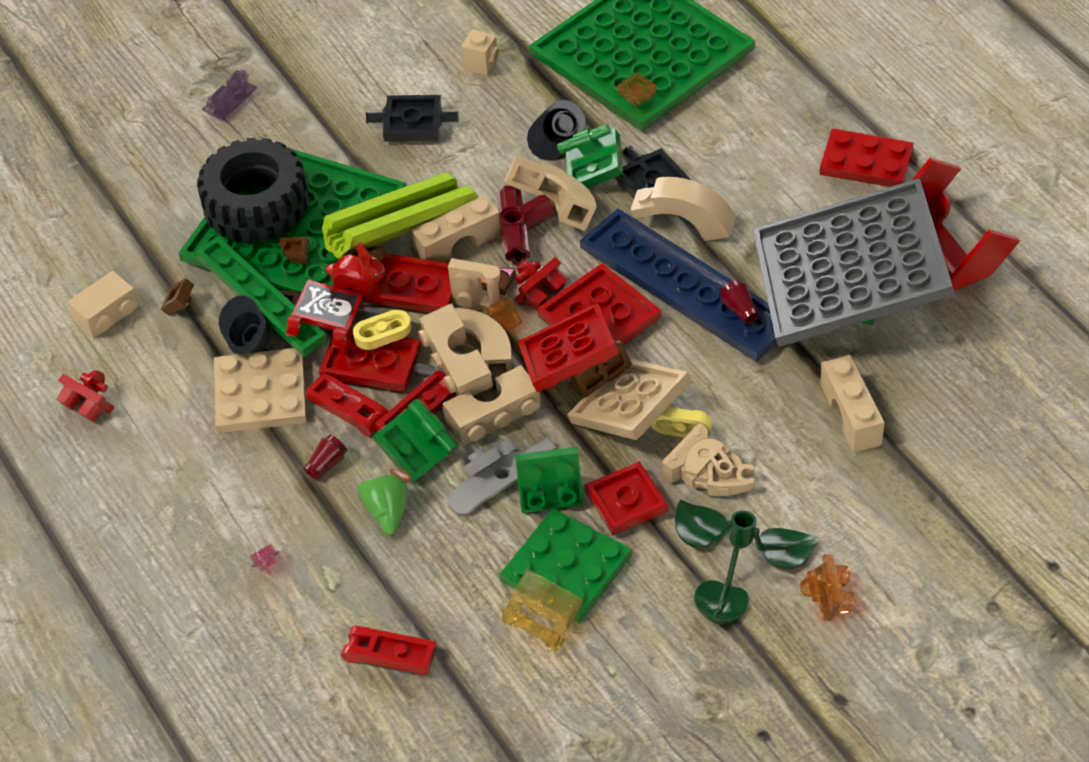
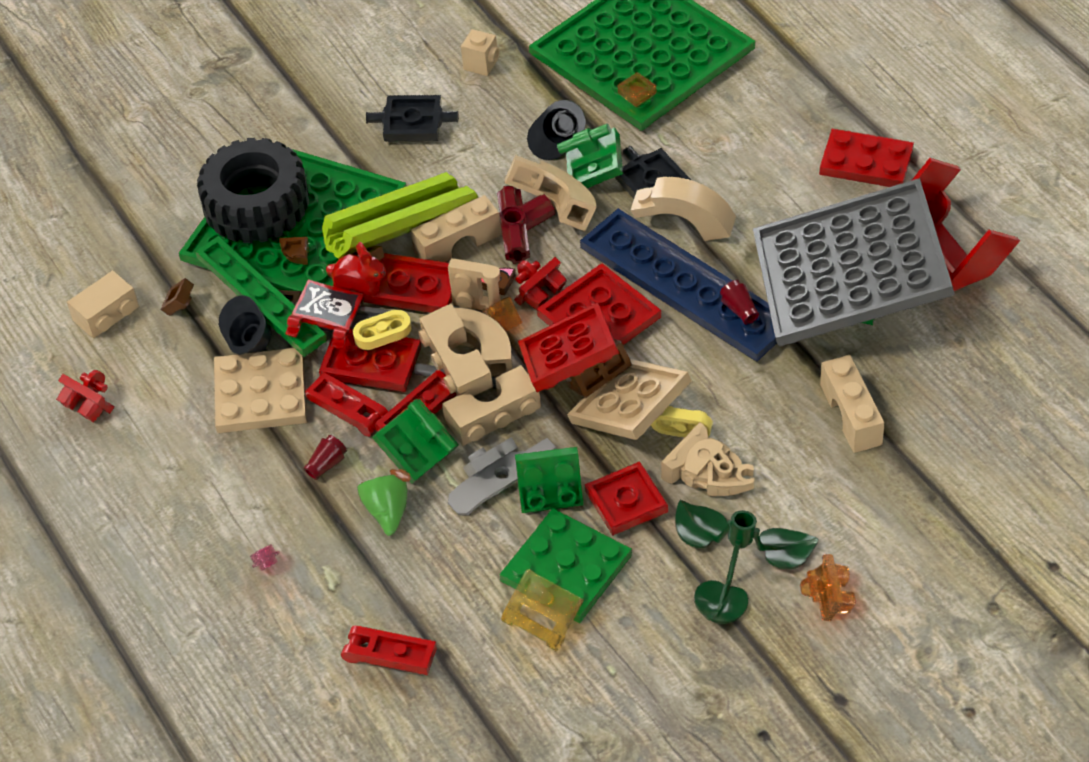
clear purple hinge [202,70,257,120] -> none

